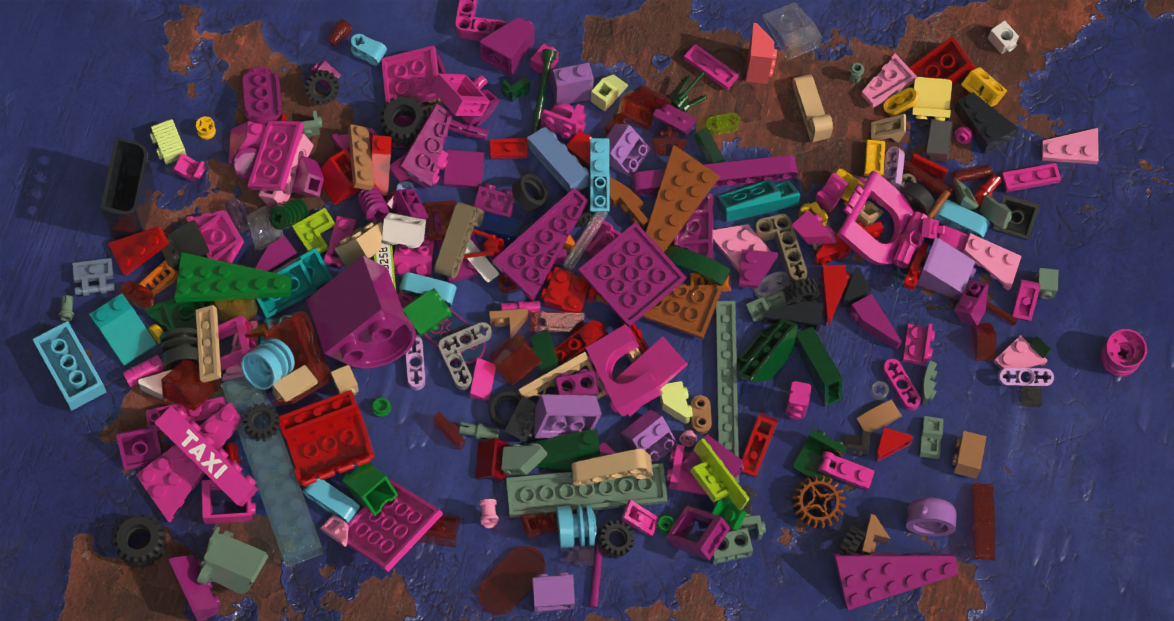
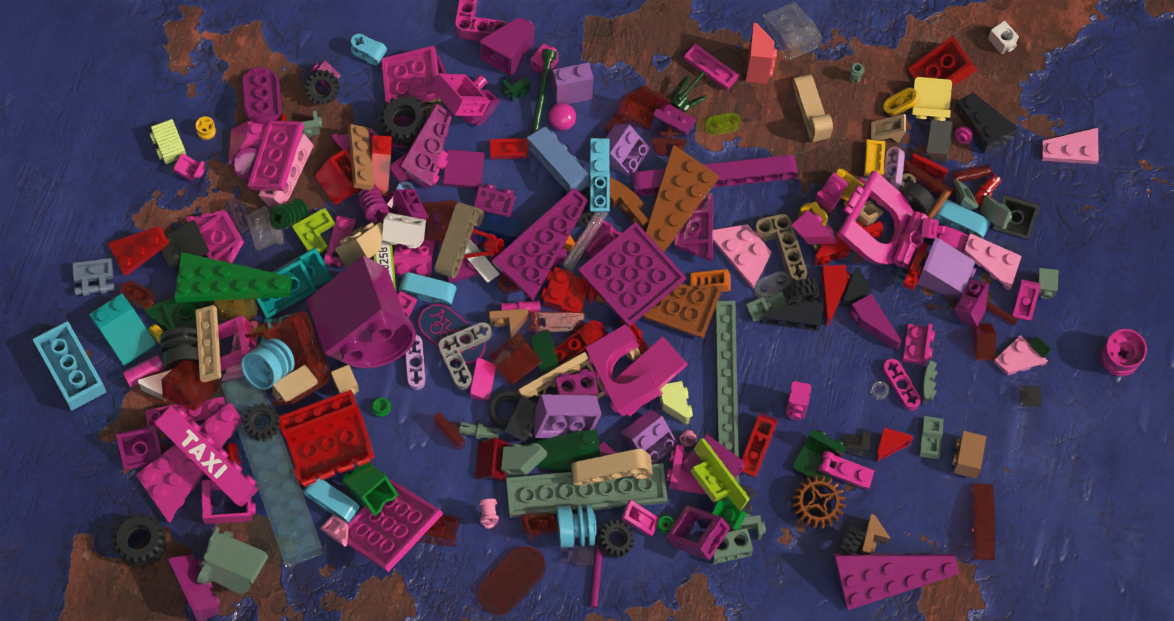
sand green pin [58,295,74,321] -> none
black piece [100,136,154,239] -> none
orange slope [137,259,178,299] -> none
magenta slope [255,236,298,272] -> none
magenta slope [292,156,324,198] -> none
clear red cone [327,19,353,47] -> none
green piece [403,288,452,338] -> none
magenta pin [448,119,489,141] -> none
black tyre [512,173,548,211] -> none
medium lavender slope [532,573,575,612] -> none
dark pink bracket [541,104,586,140] -> none
red slope [566,131,592,173] -> none
yellowish green slope [591,74,628,112] -> none
dark green slope [664,245,731,286] -> none
medium nougat plate [691,395,712,434] -> none
clear green axle [694,128,725,164] -> none
teal slope [717,179,800,222] -> none
dark green wedge [737,318,798,383] -> none
magenta wing [739,249,778,289] -> none
dark green slope [795,327,843,407] -> none
medium nougat slope [857,399,902,435] -> none
bright pink wing [862,53,917,108] -> none
medium lavender piece [906,497,957,536] -> none
yellow brick [961,67,1007,107] -> none
lavender beam [997,368,1054,386] -> none
dark pink plate [1001,163,1061,192] -> none

